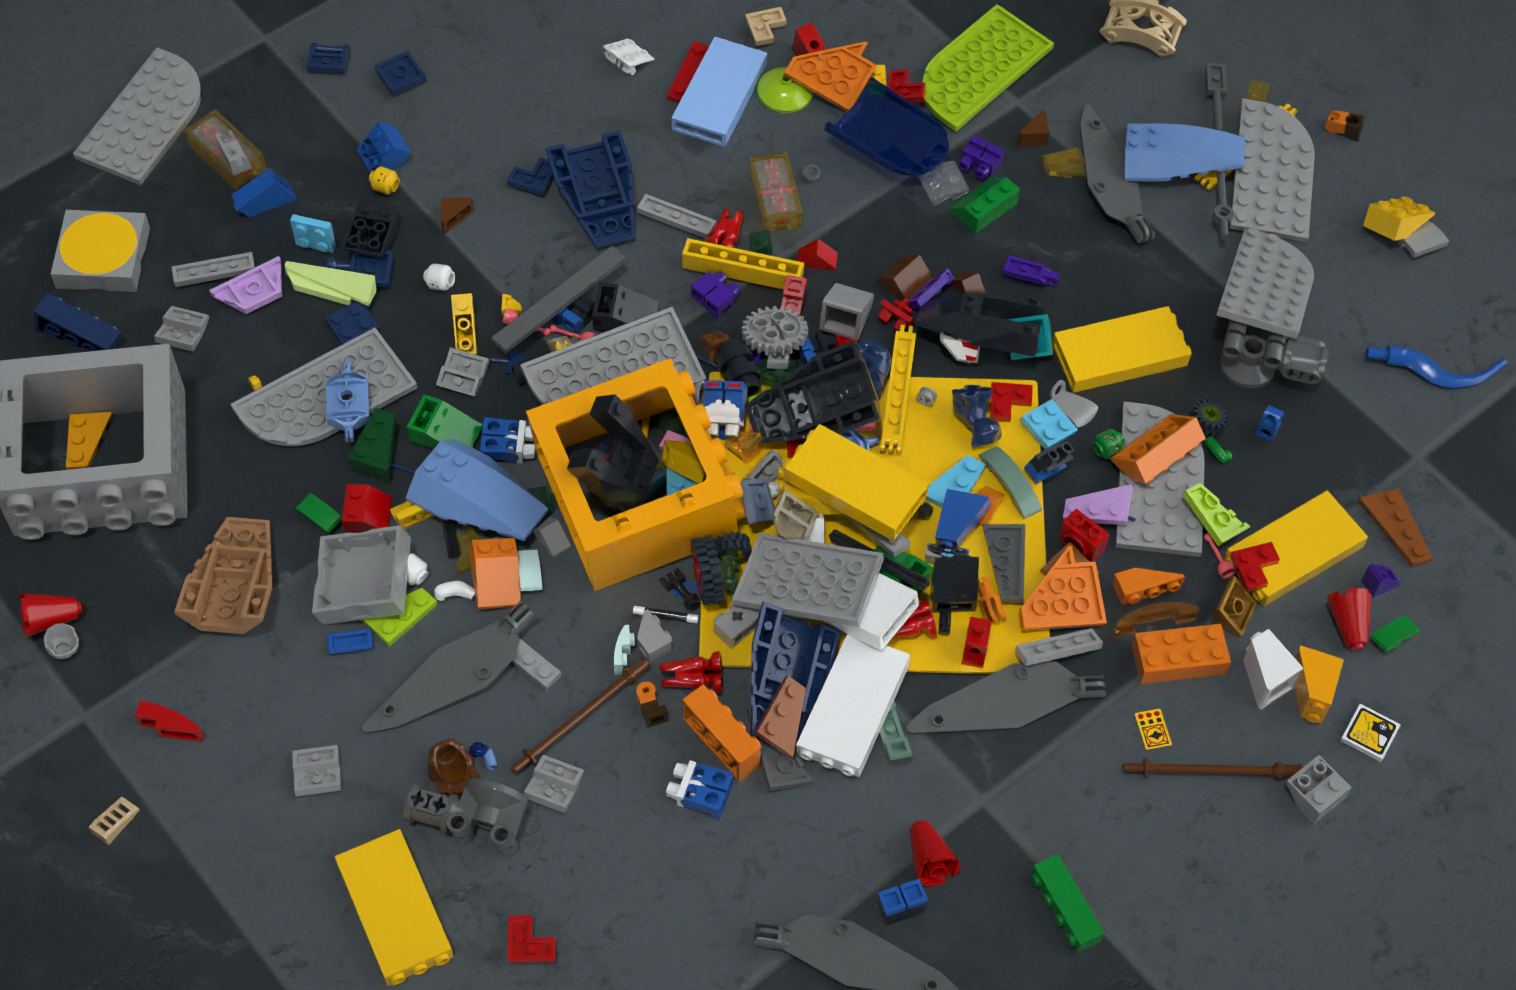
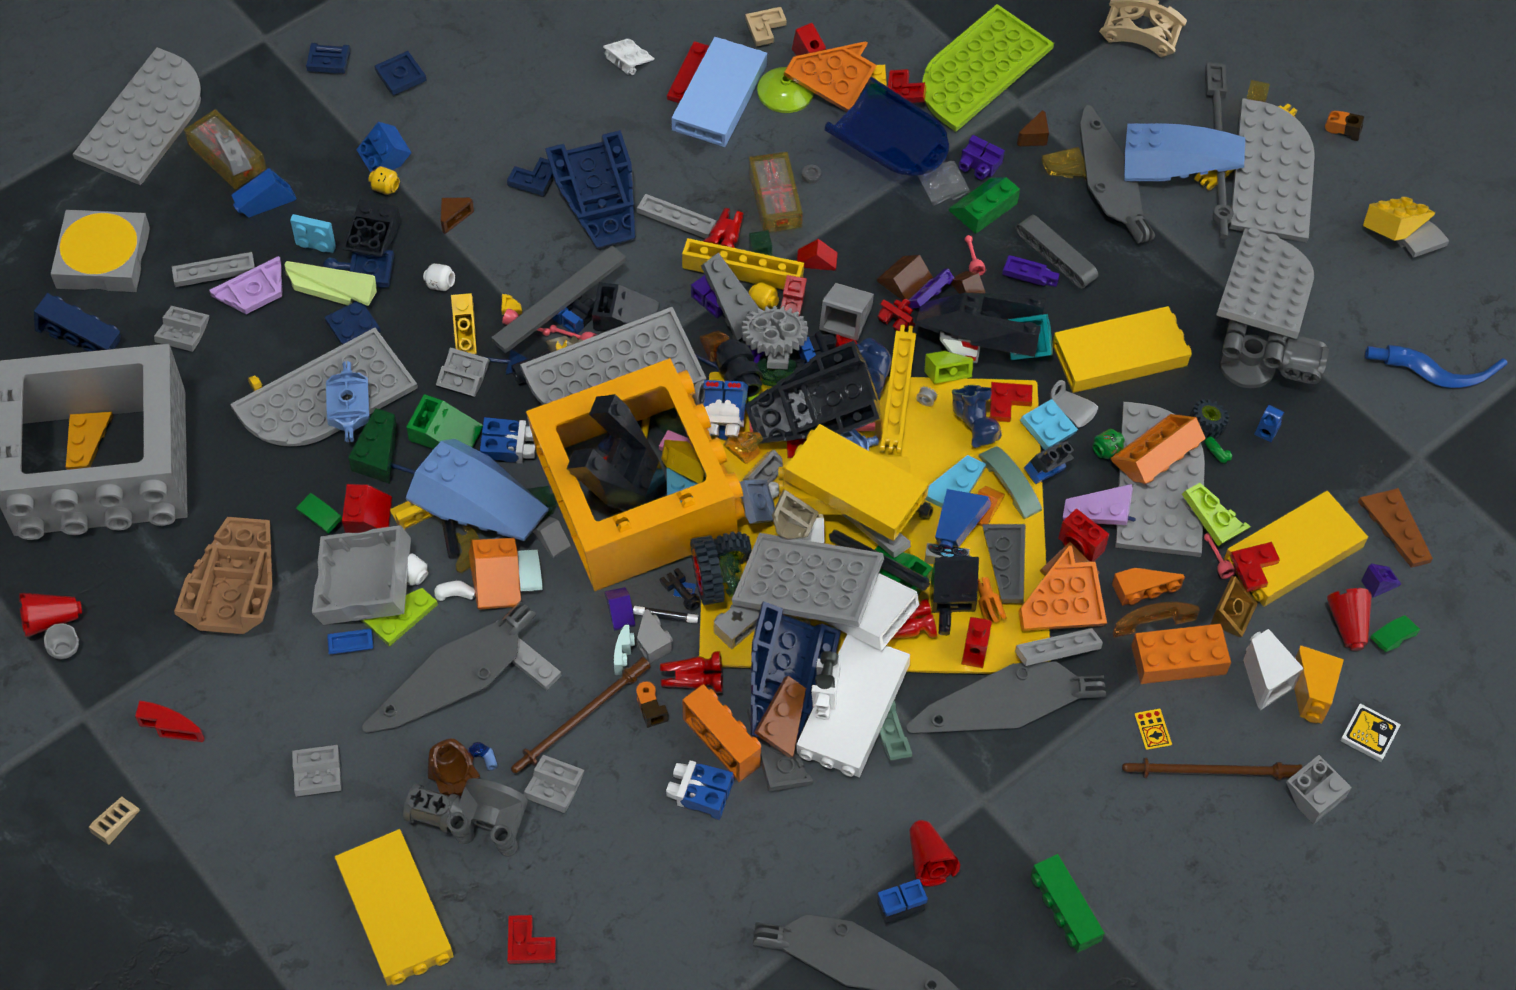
none -> dark purple slope [605,587,635,631]
none -> dark grey wing [701,253,759,340]
none -> yellow head [748,282,779,311]
none -> hips [812,651,841,719]
none -> lime slope [924,351,973,384]
none -> coral hinge [965,235,986,276]
none -> dark grey beam [1016,214,1098,289]

